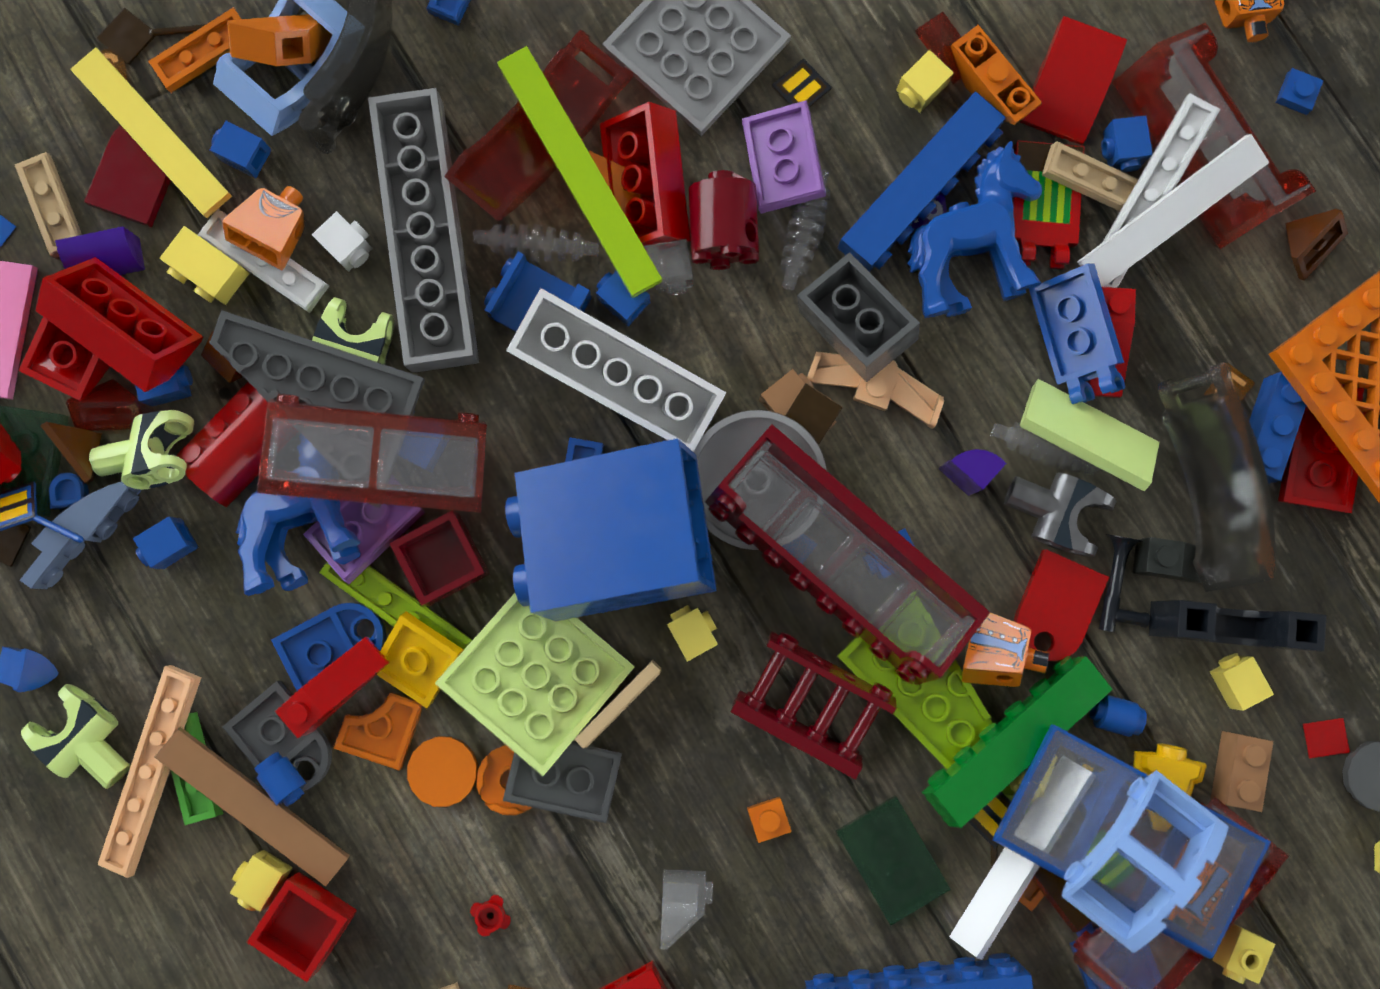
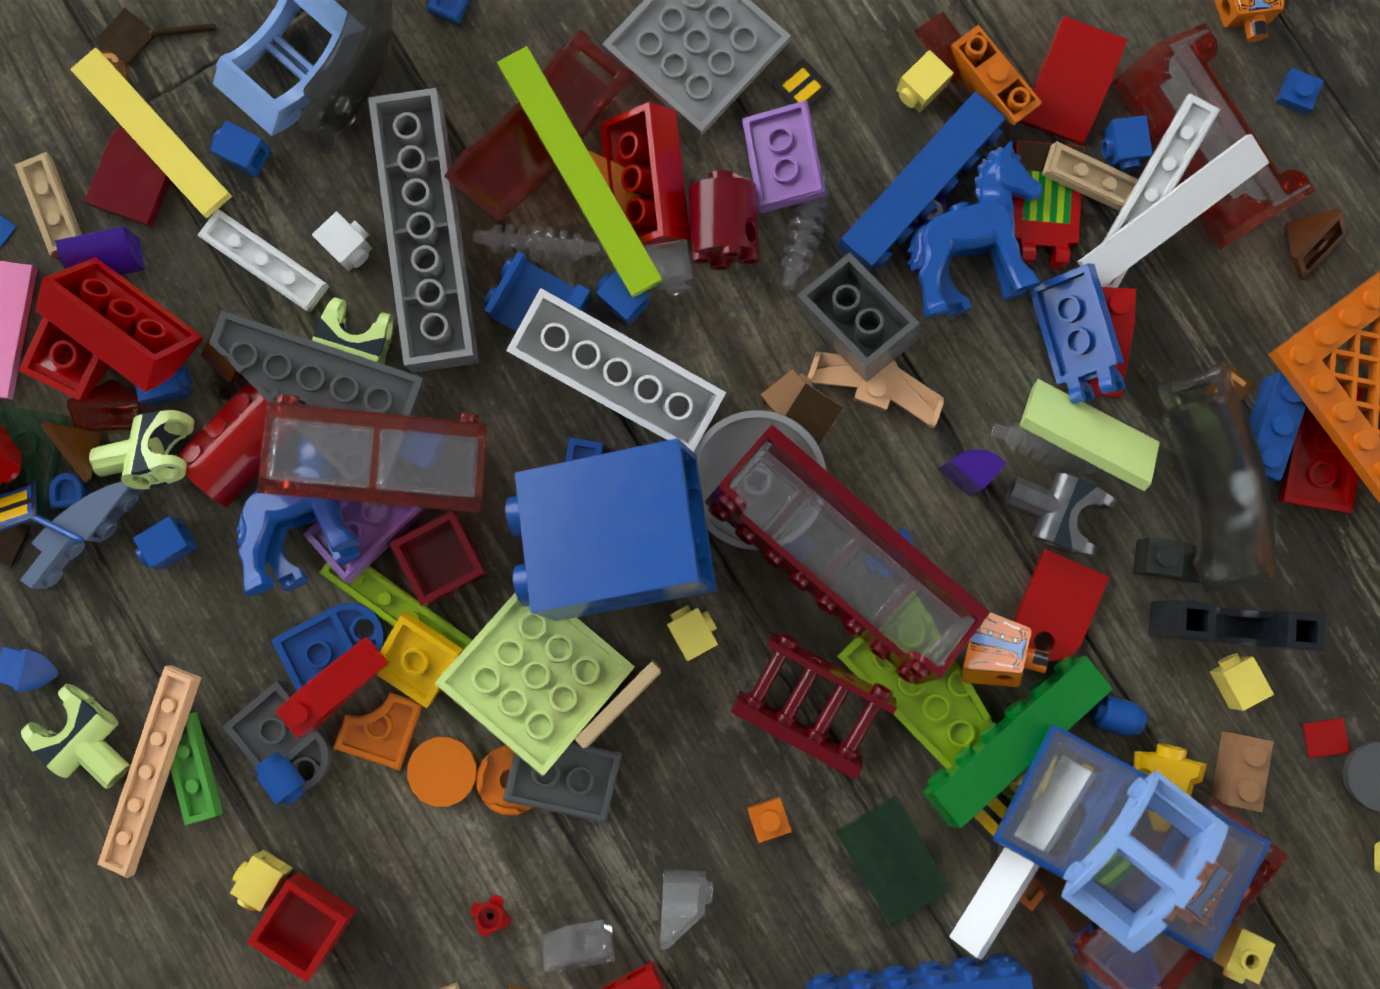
orange plate [148,7,241,93] -> none
medium nougat tile [154,727,350,887] -> none
light yellow brick [159,226,249,305] -> none
orange torso [222,186,305,271] -> none
orange slope [227,14,332,66] -> none
black piece [1099,534,1150,632] -> none
none -> clear slope [541,920,615,973]

